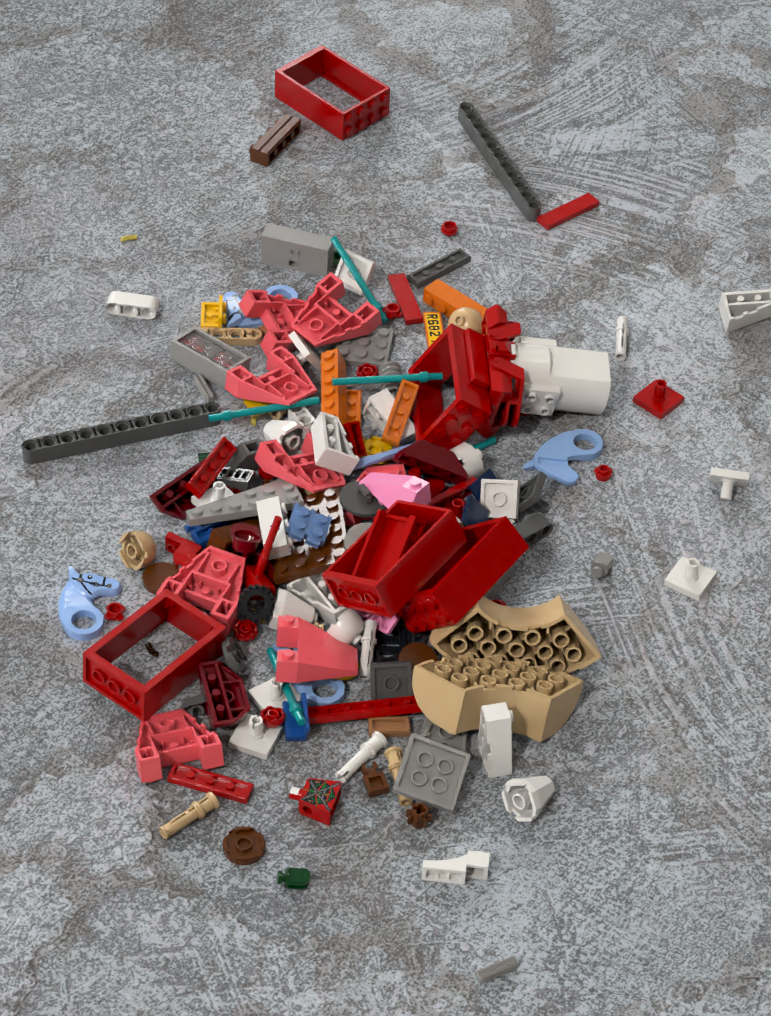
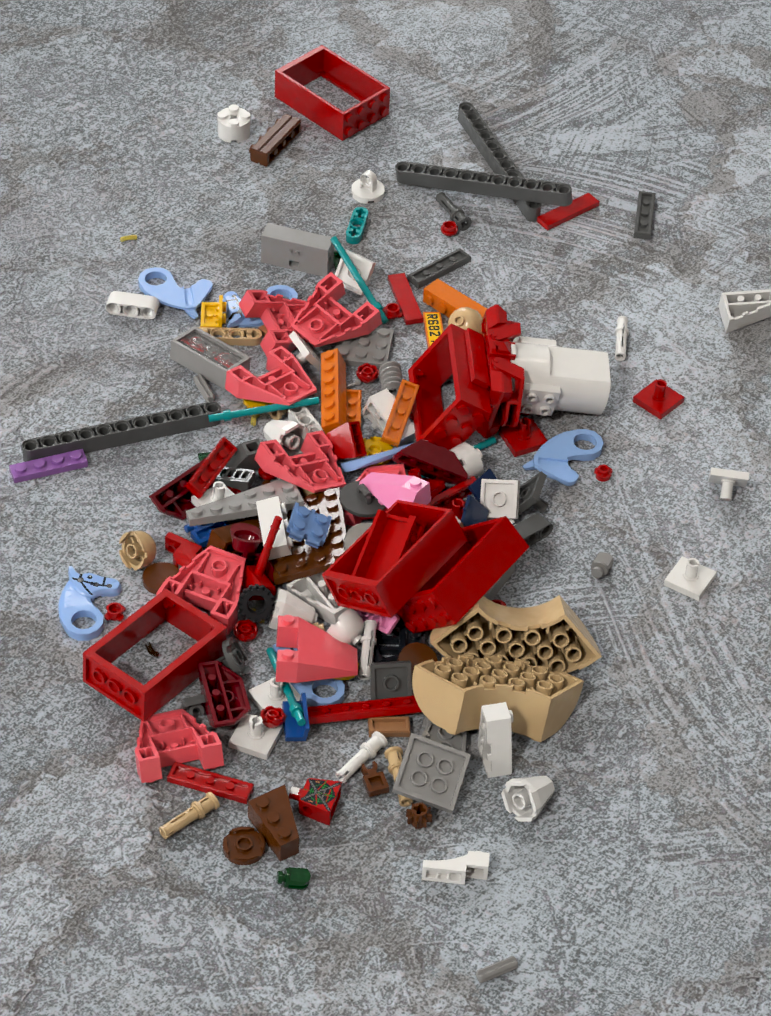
white wedge [311,411,360,476] -> none
teal bar [332,371,443,386] -> none
none -> medium lavender plate [9,449,88,484]
none -> light blue animal [138,267,213,319]
none -> white brick [217,104,250,143]
none -> reddish brown wedge [248,784,299,862]
none -> teal beam [346,207,368,244]
none -> white tile [351,170,385,204]
none -> dark grey beam [395,161,573,206]
none -> dark grey pin [436,192,472,231]
none -> red tile [499,417,547,457]
none -> dark grey tile [633,191,656,240]

